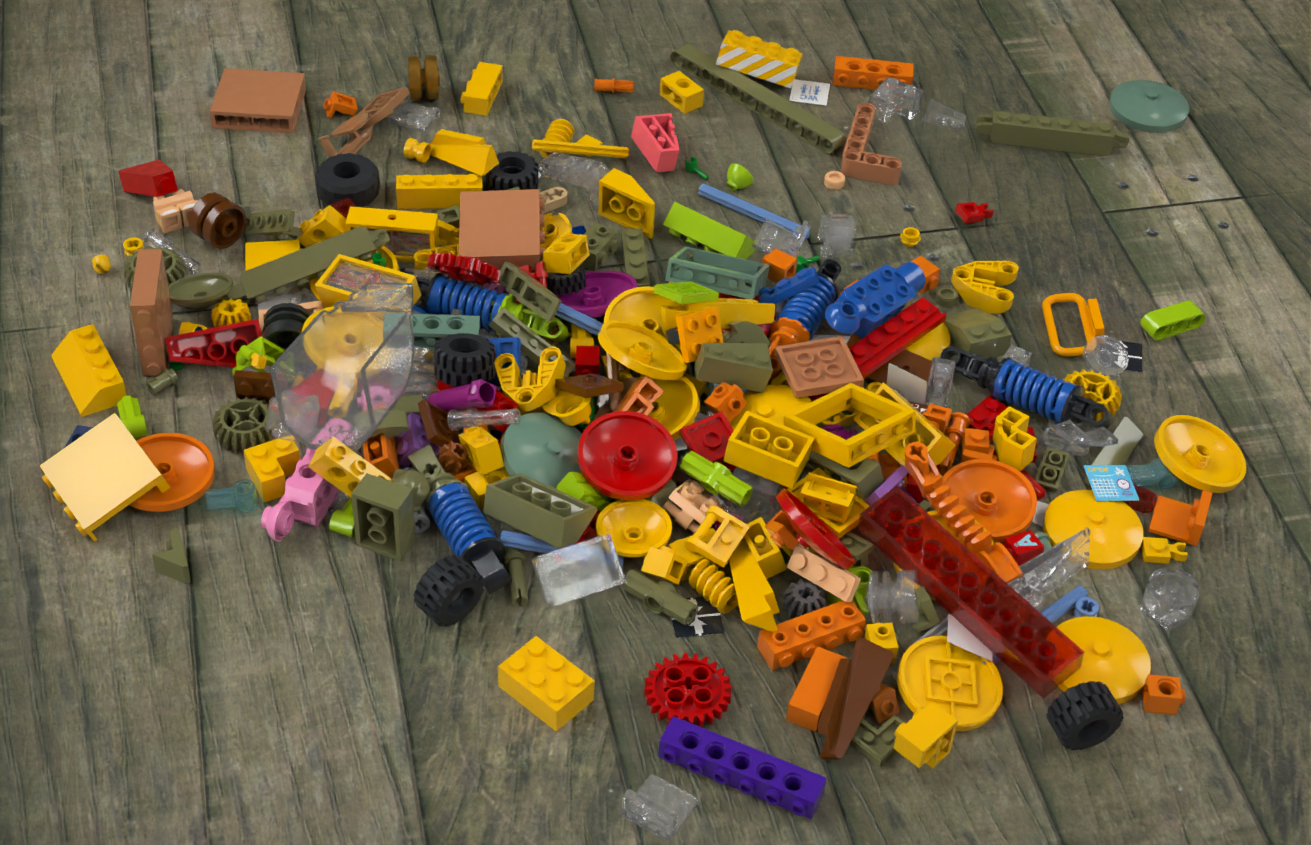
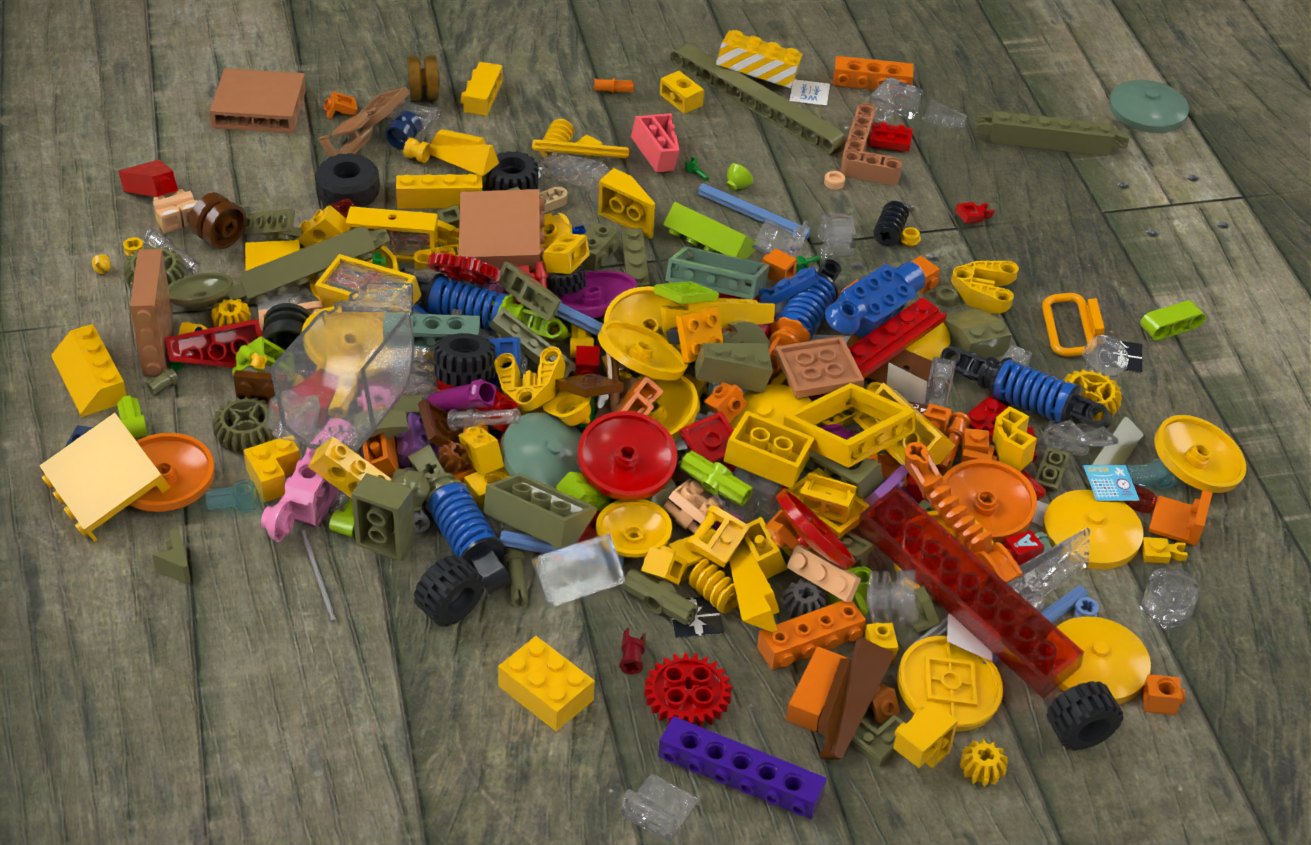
none -> light grey piece [301,530,336,622]
none -> dark blue wheel [385,111,422,149]
none -> dark red piece [619,627,646,675]
none -> red plate [869,122,913,152]
none -> black piece [873,201,909,247]
none -> yellow gear [960,738,1008,787]

